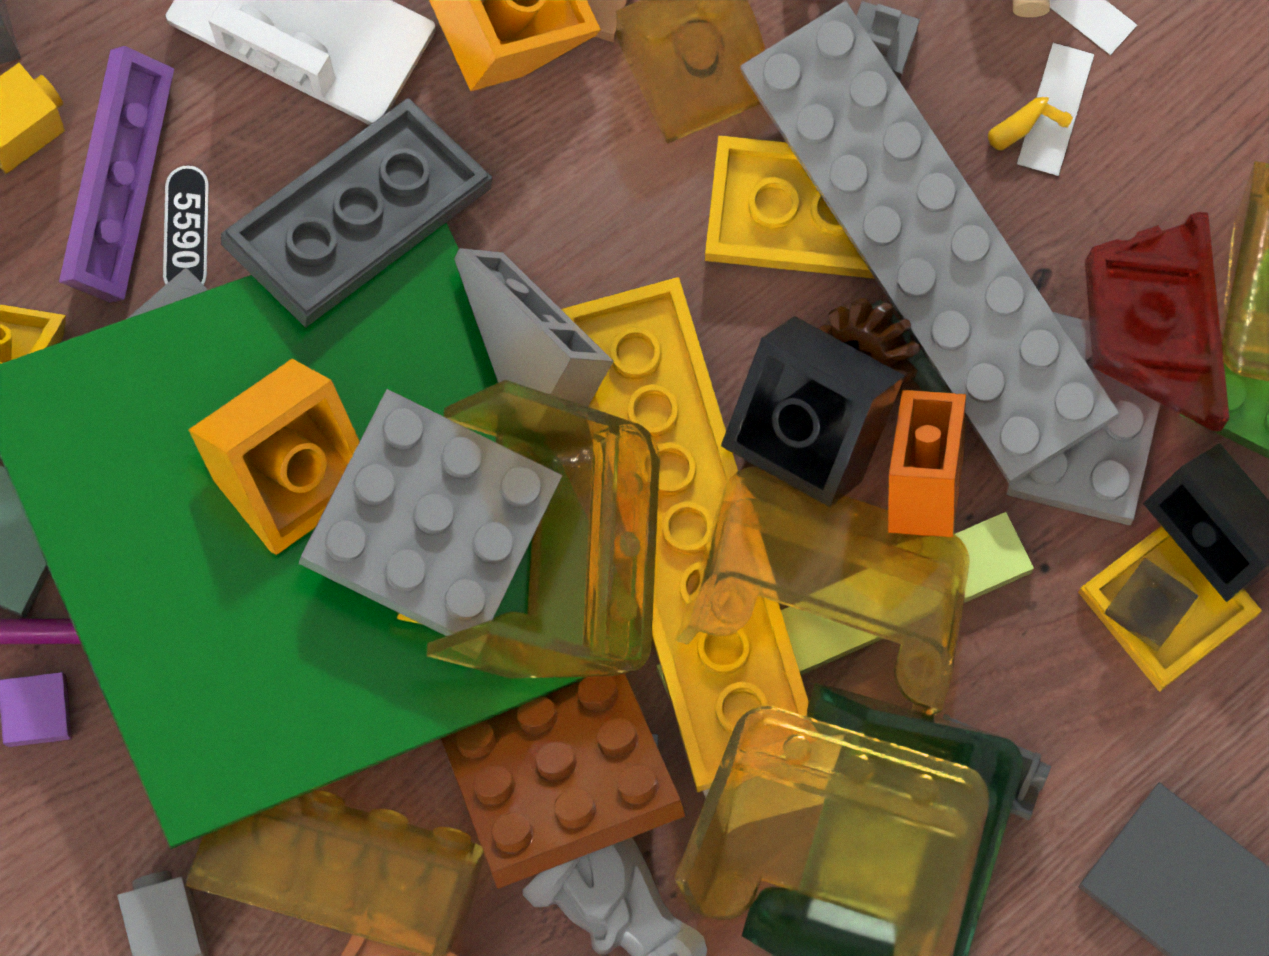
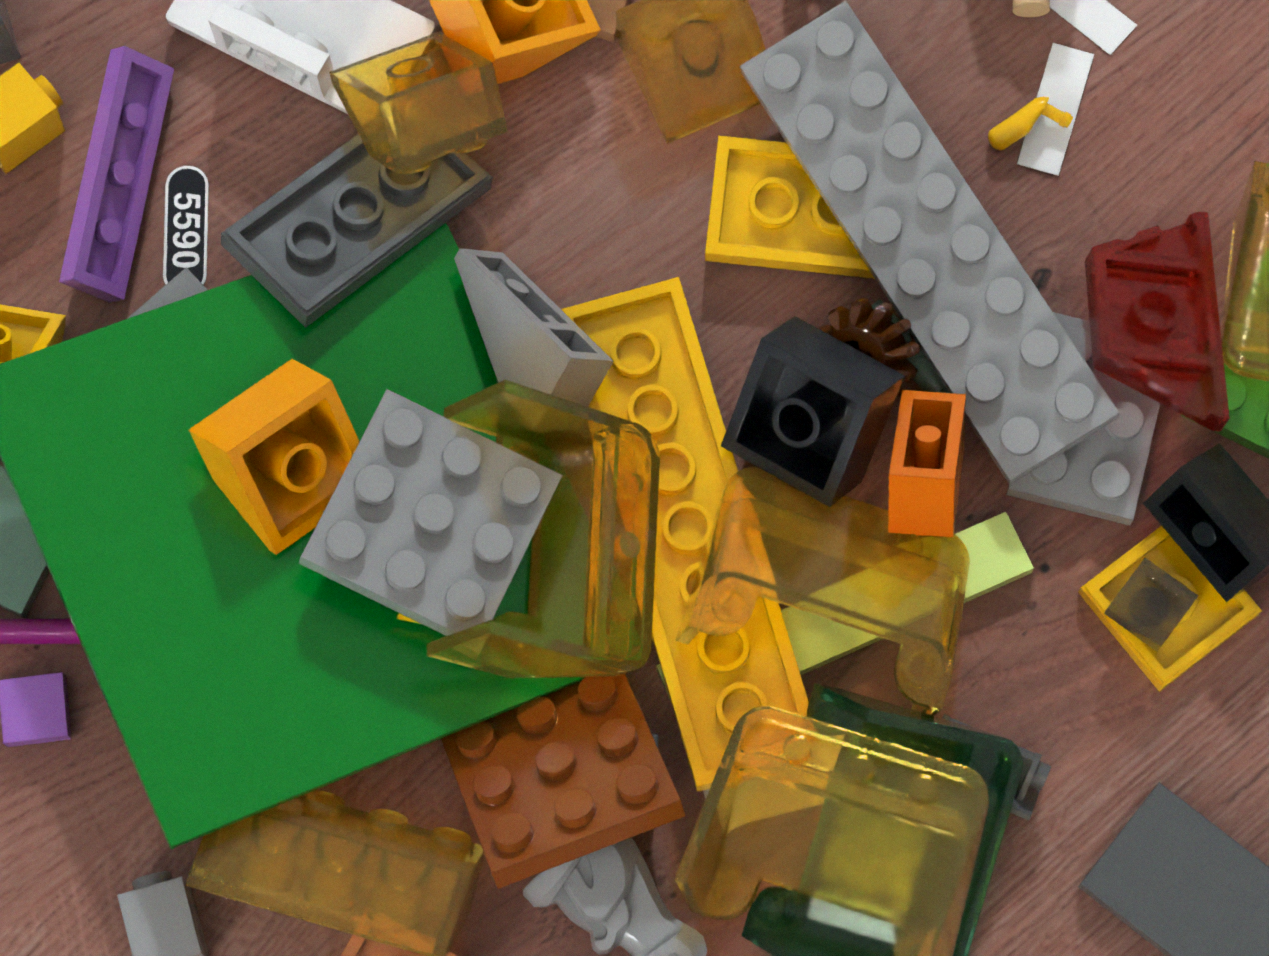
light grey tile [857,1,920,81] -> none
none -> clear yellow slope [329,32,508,174]

